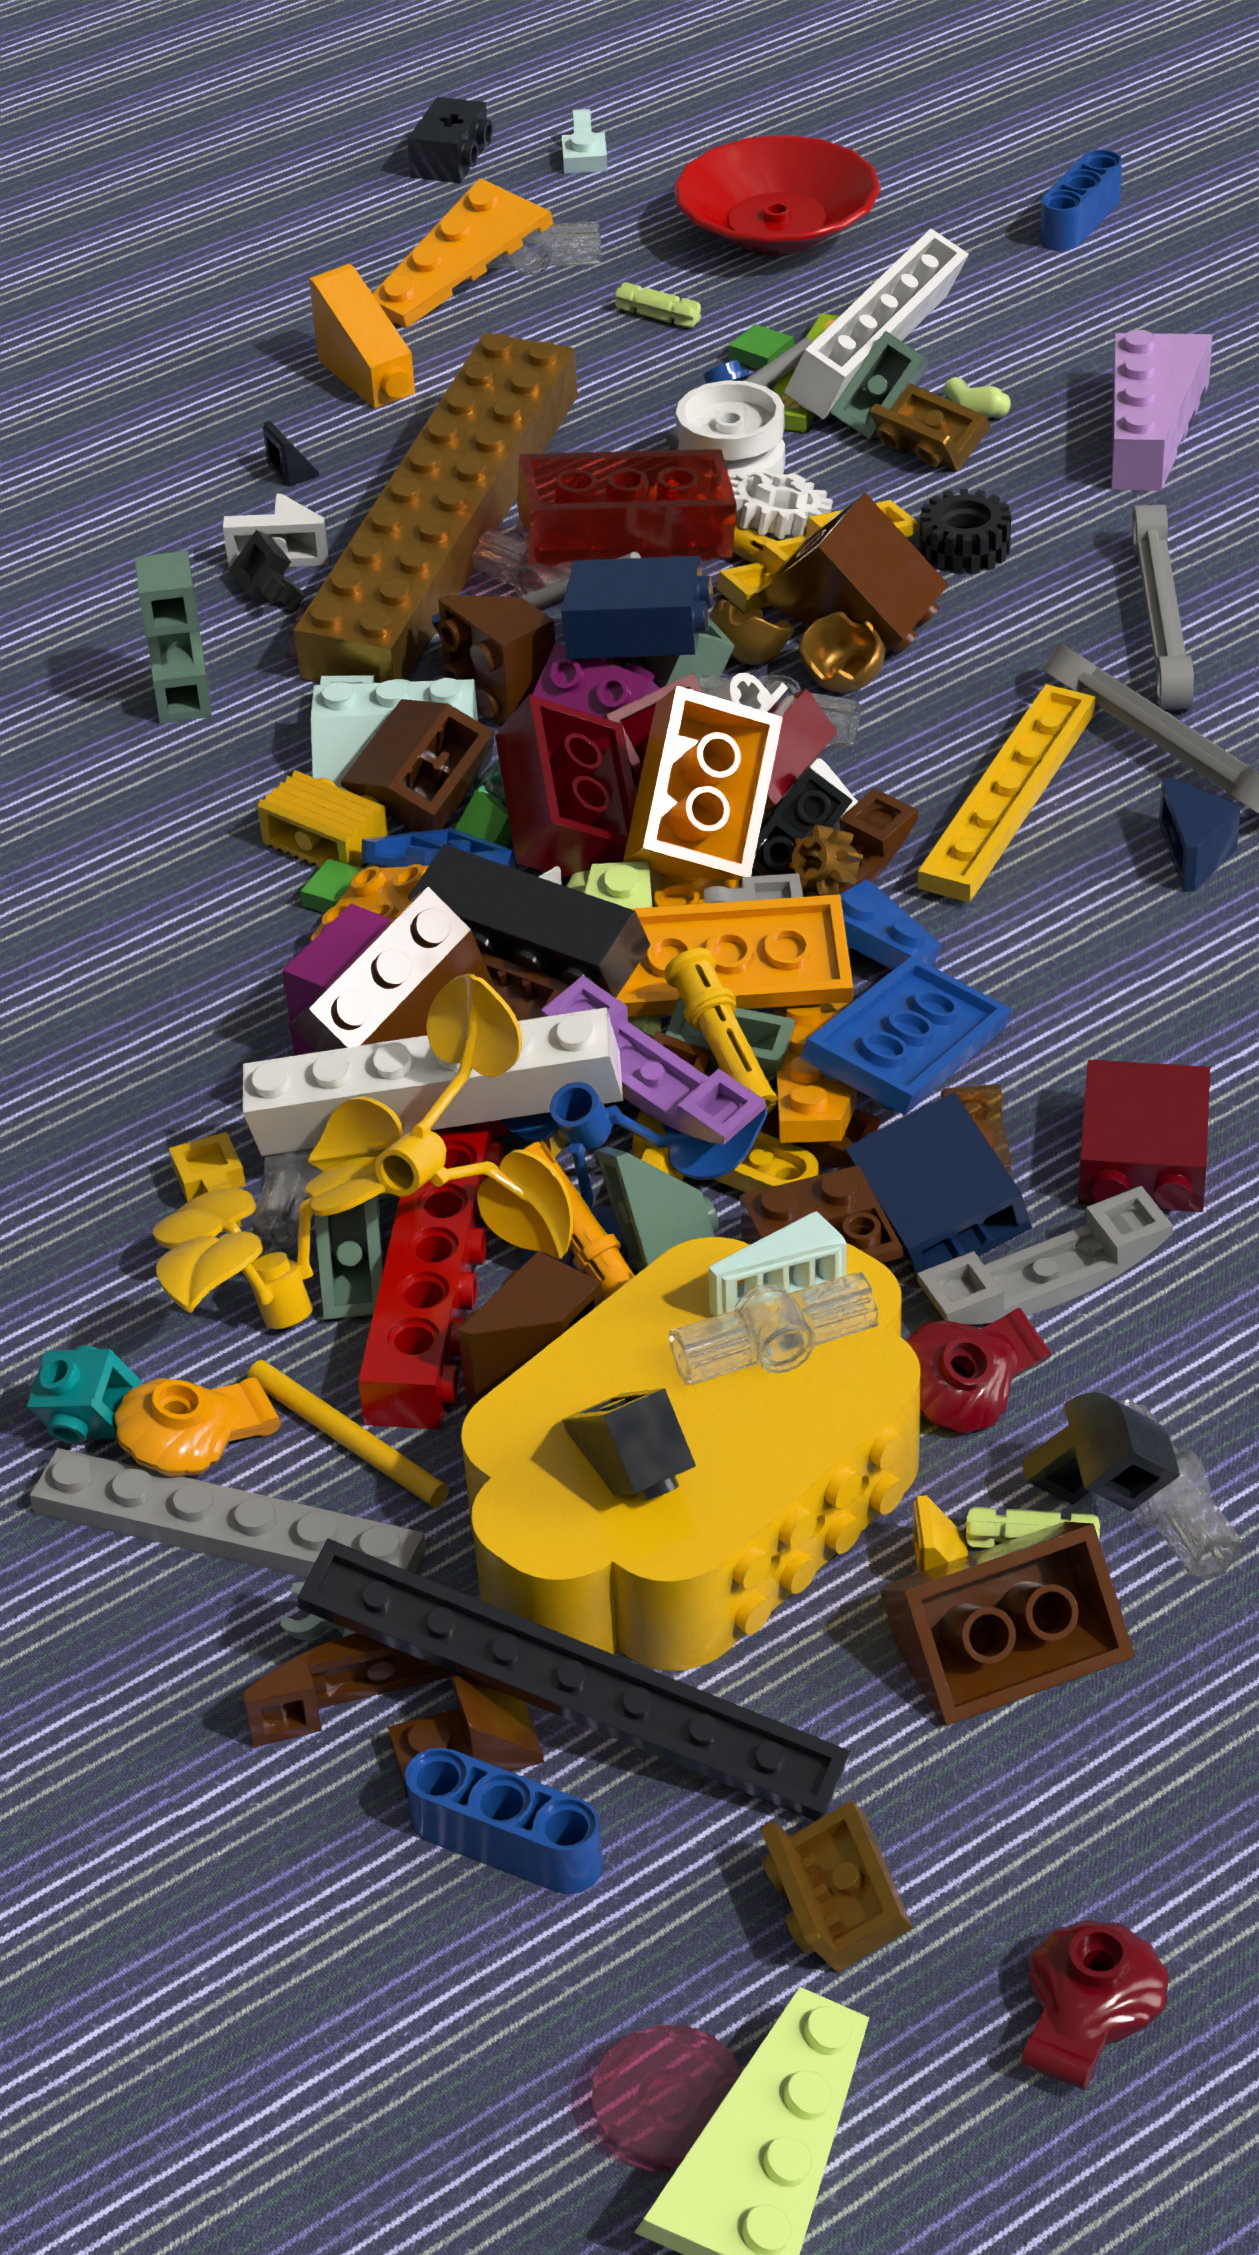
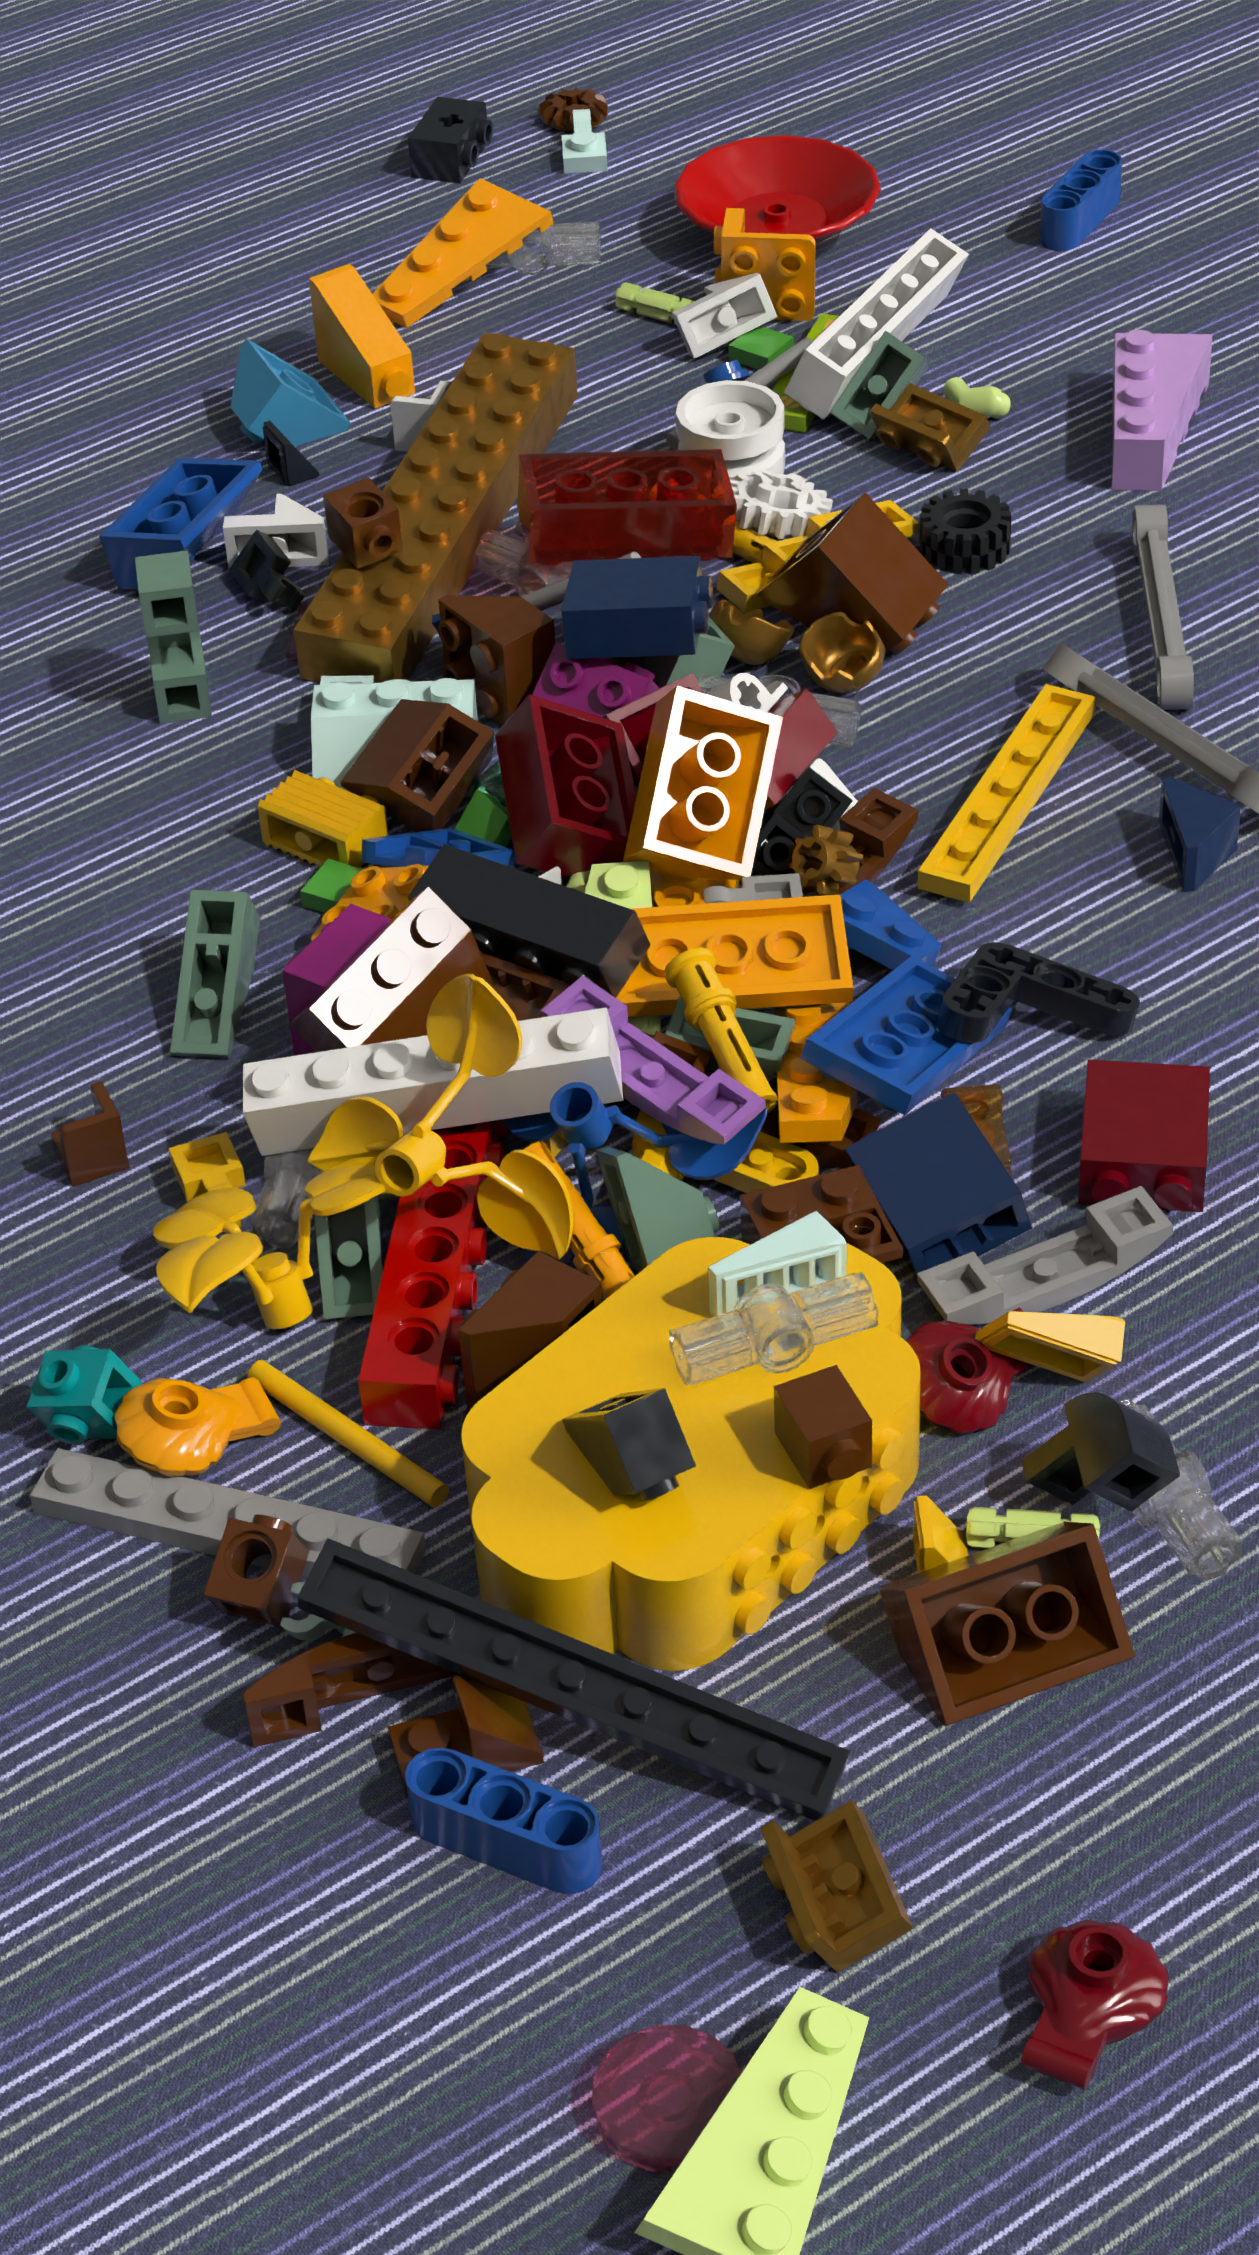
none -> reddish brown panel [51,1081,130,1187]
none -> blue slope [99,458,263,590]
none -> sand green slope [170,889,260,1059]
none -> reddish brown brick [204,1514,309,1628]
none -> dark azure slope [230,339,351,446]
none -> reddish brown brick [323,477,403,569]
none -> white panel [390,380,451,452]
none -> reddish brown gear [540,87,608,132]
none -> white slope [672,273,778,359]
none -> light orange bracket [714,208,816,321]
none -> reddish brown brick [774,1365,872,1489]
none -> black beam [936,942,1140,1043]
none -> yellow slope [975,1311,1125,1383]

